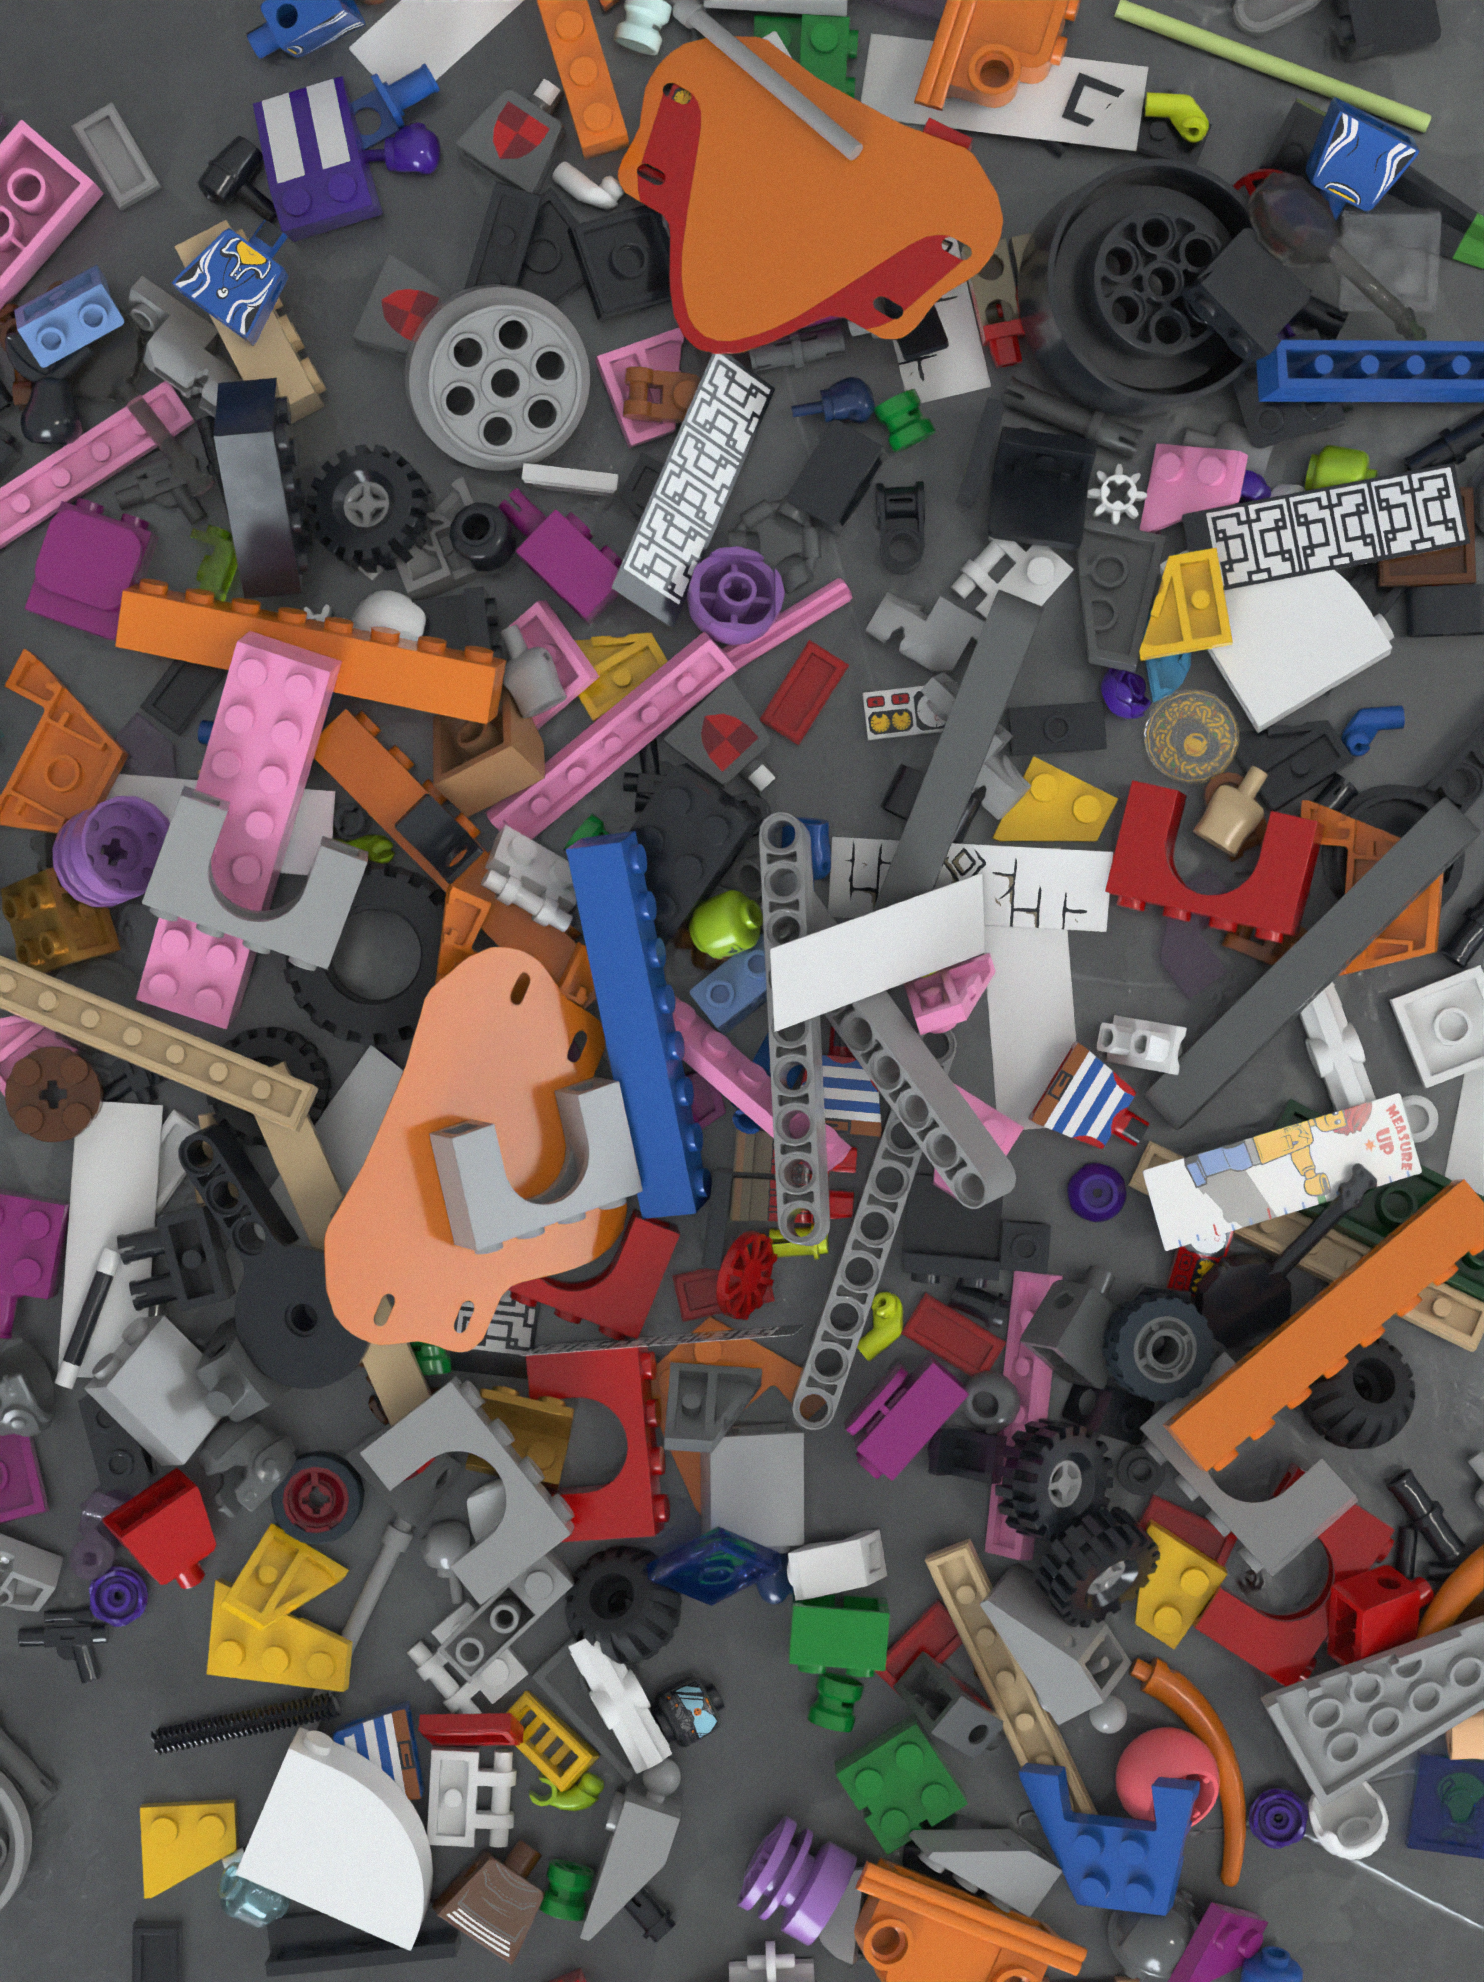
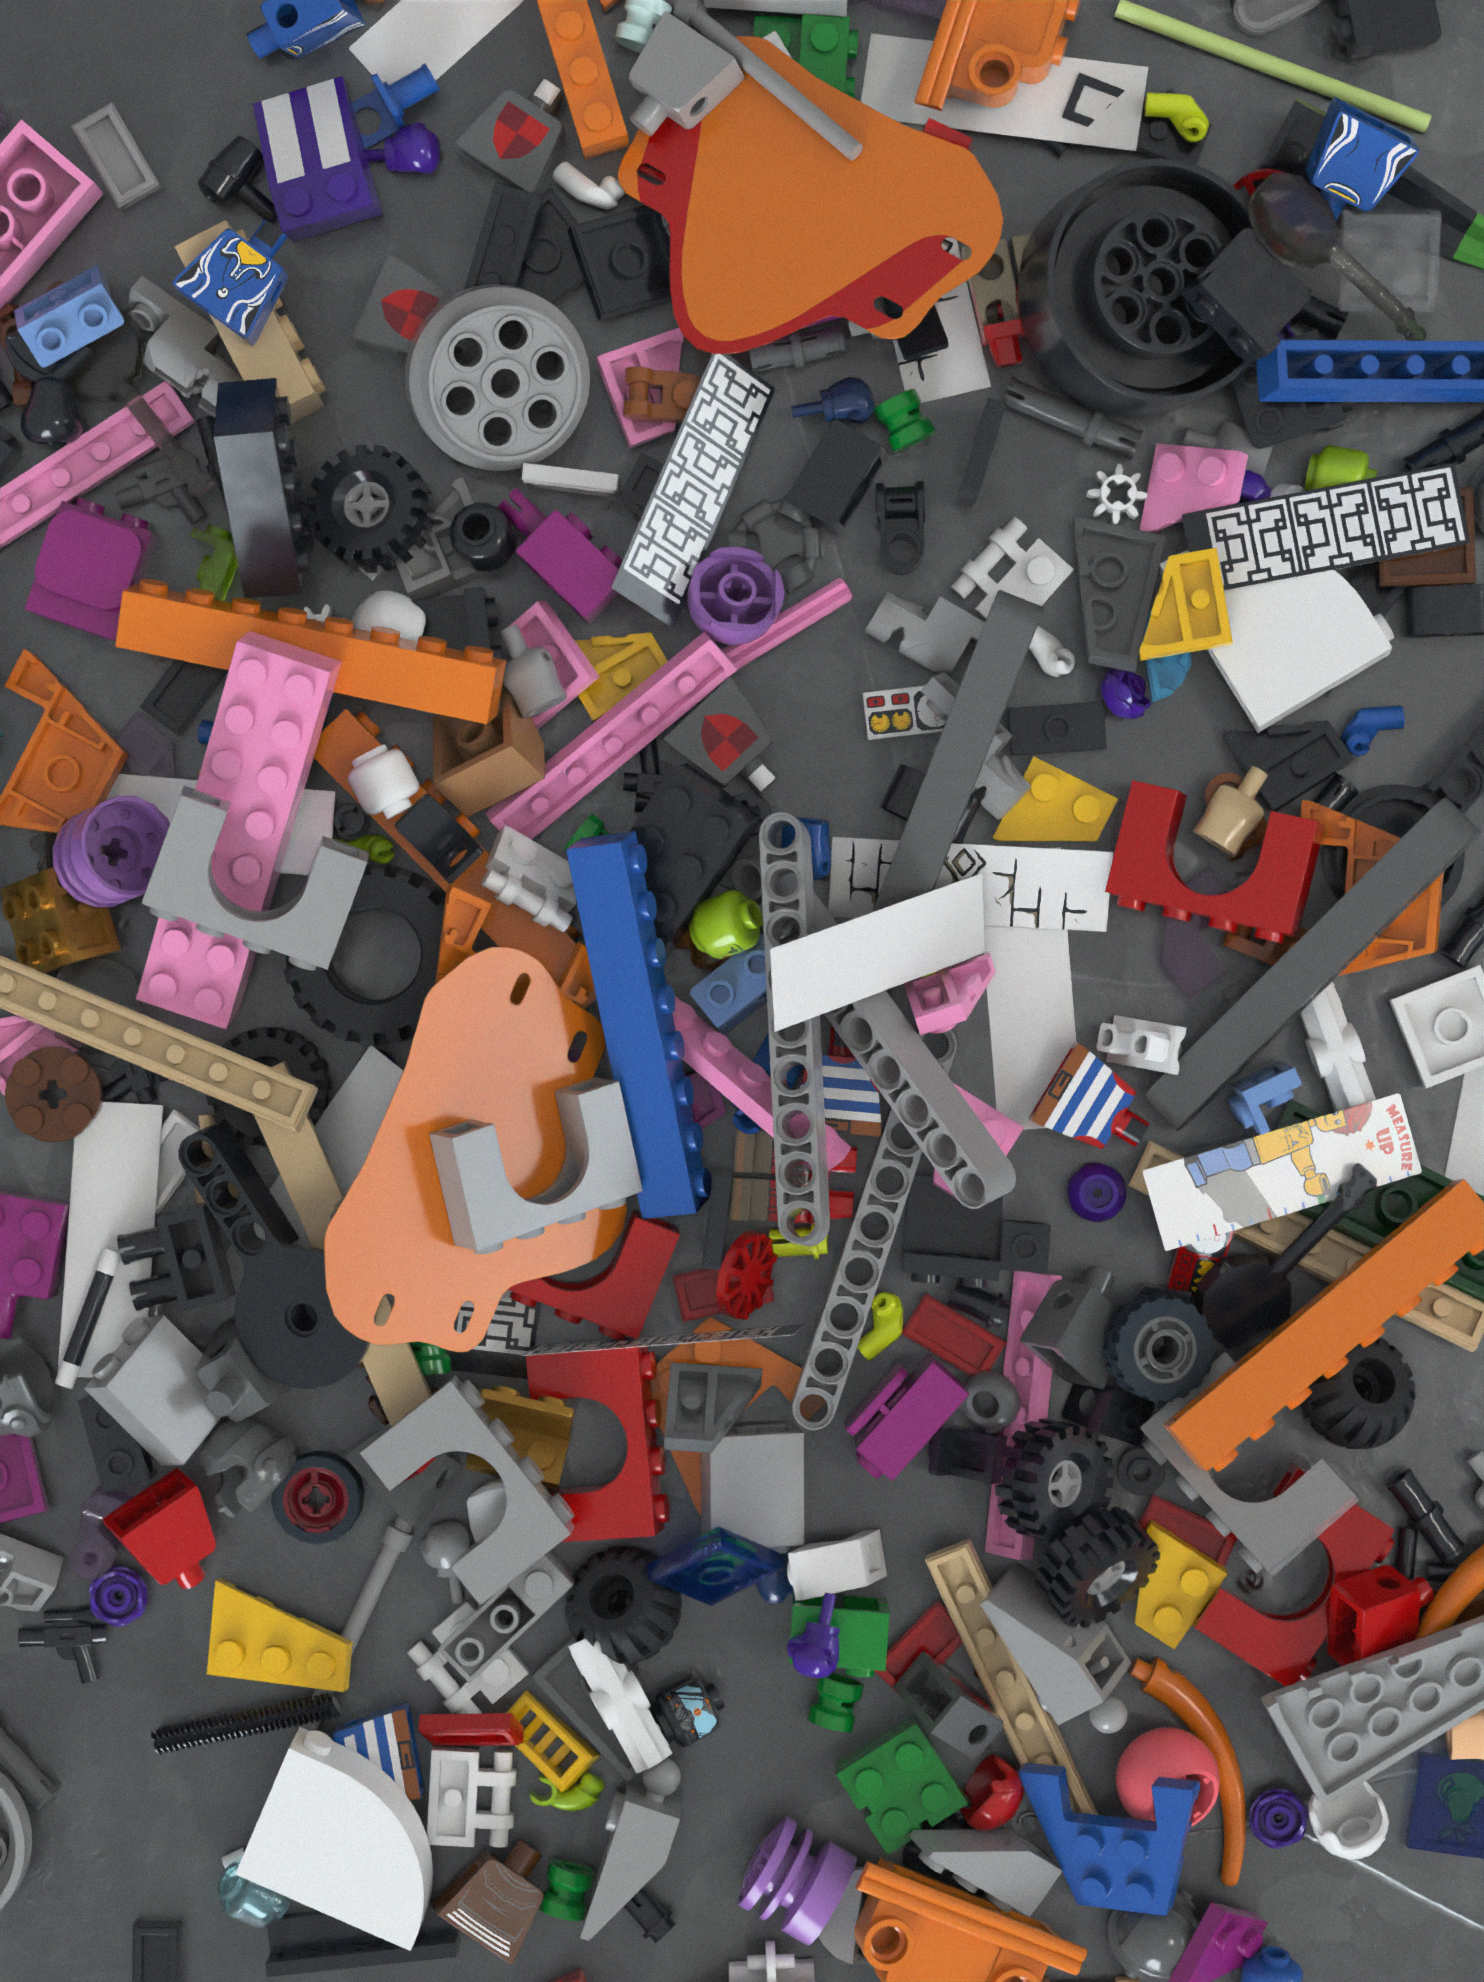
yellow wing [140,1799,239,1899] -> none
yellow wing [220,1523,349,1631] -> none
red tile [759,640,849,746] -> none
black bracket [987,426,1097,550] -> none
clear tile [1143,688,1240,784] -> none
white tile [1401,1095,1438,1143] -> none
none -> white head [348,744,419,820]
none -> light grey torso [629,11,745,136]
none -> dark purple piece [787,1593,840,1678]
none -> red hair [960,1753,1025,1831]
none -> white arm [1029,625,1075,677]
none -> medium blue bracket [1226,1061,1302,1135]

